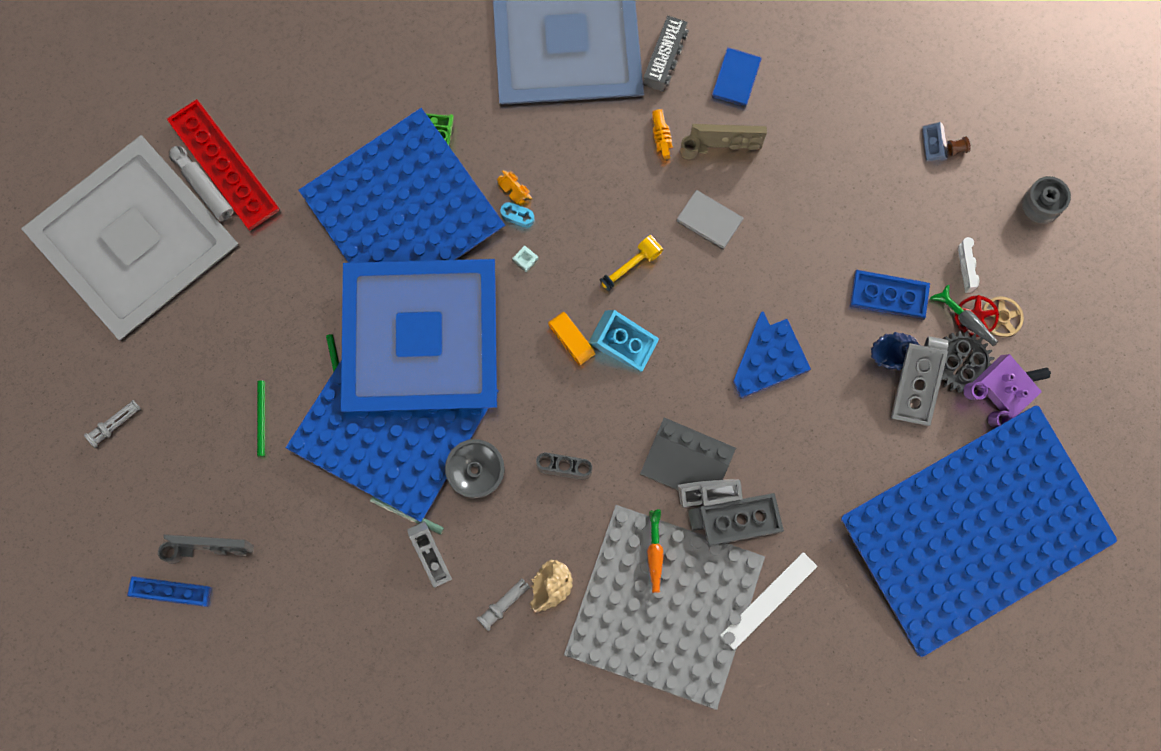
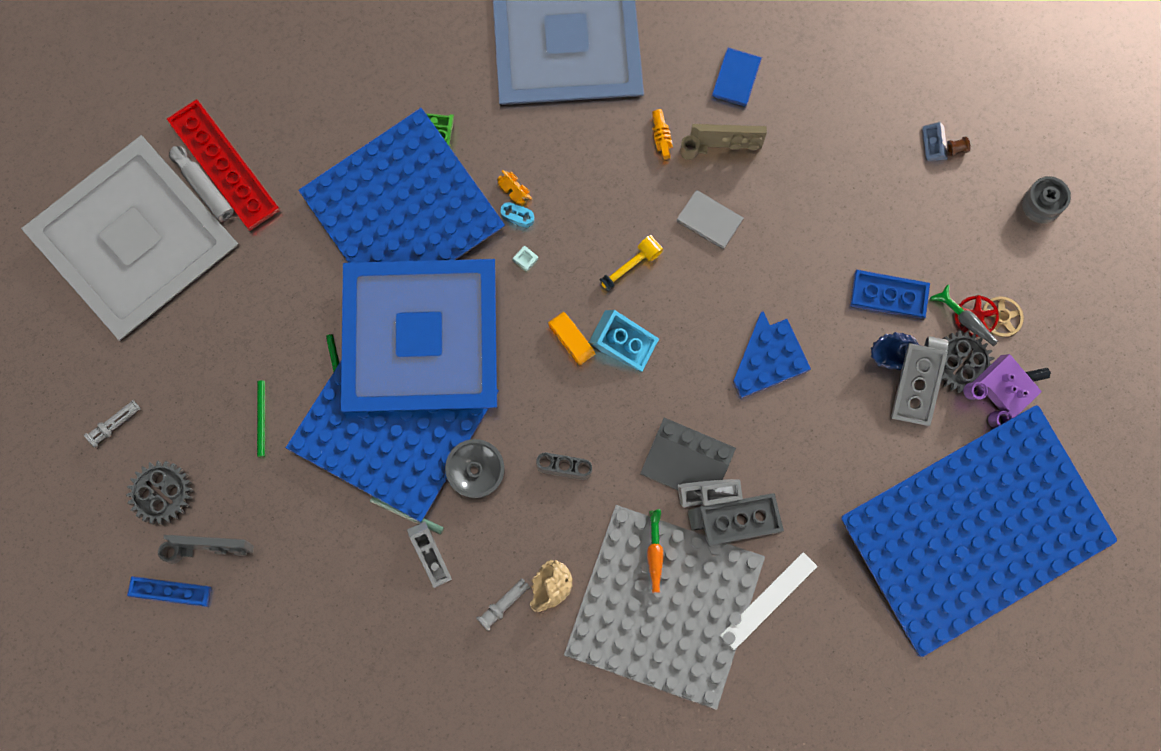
dark grey brick [643,15,689,92] -> none
white plate [958,237,979,293] -> none
none -> dark grey gear [126,461,193,525]

